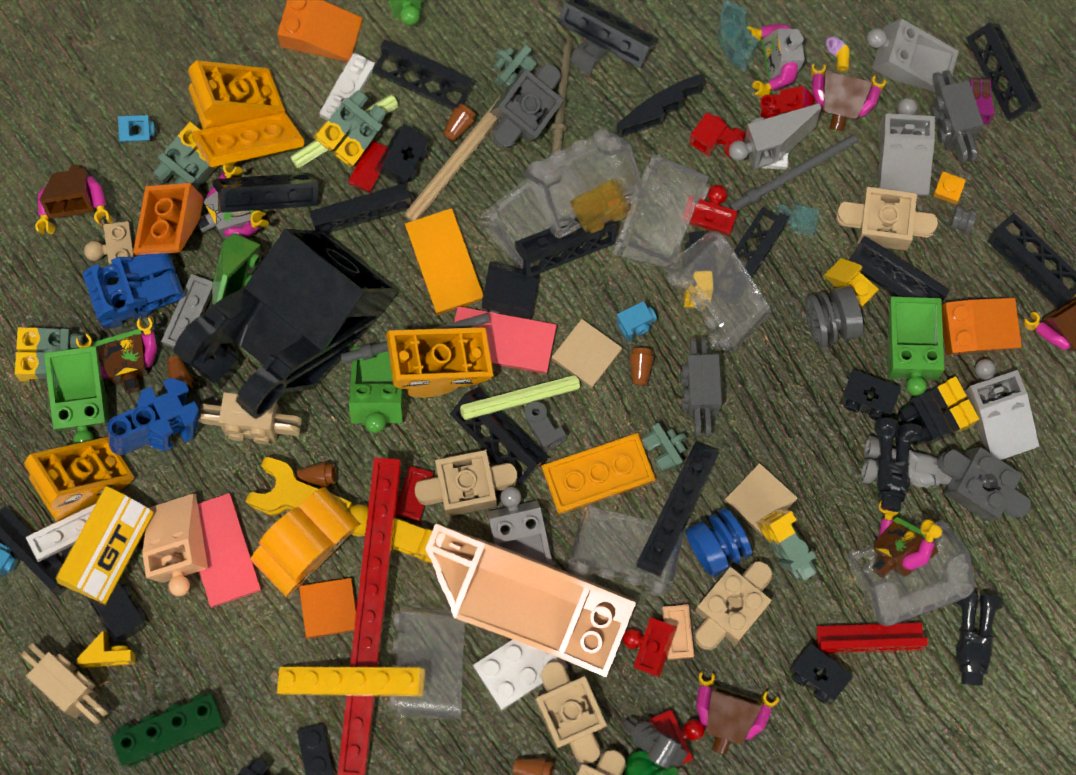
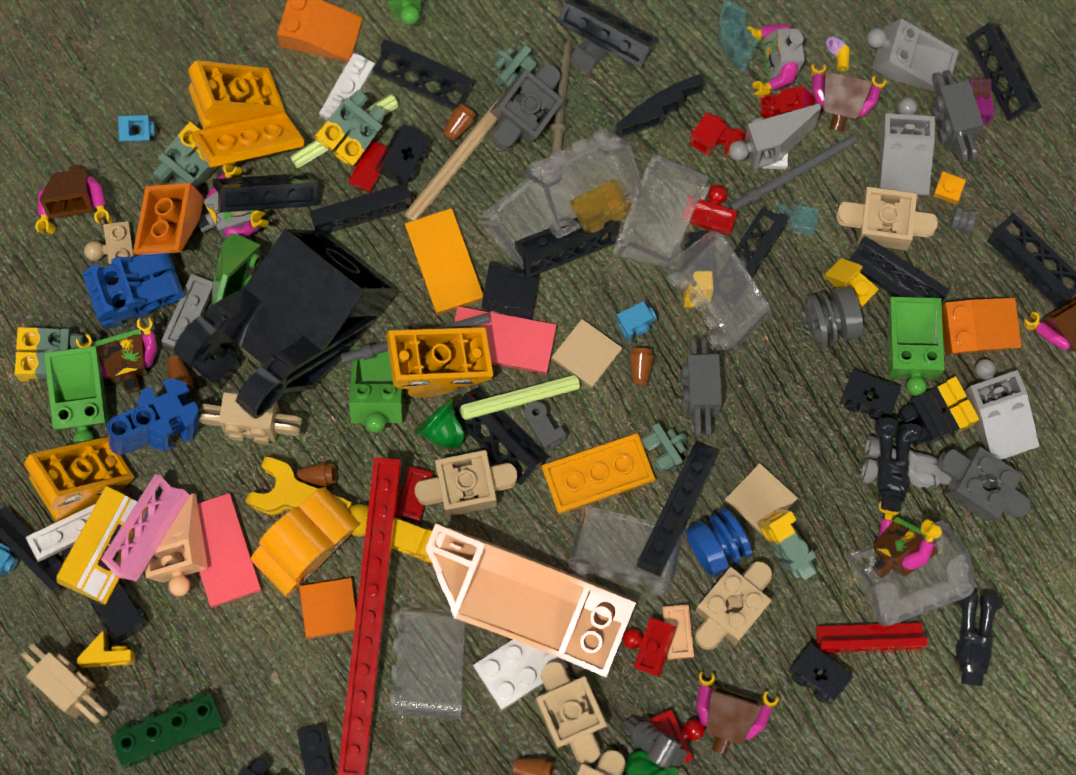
yellow plate [277,667,425,697] -> none
light grey slope [487,487,553,566] -> none
none -> bright pink fence [101,474,190,581]
none -> green piece [415,397,464,449]

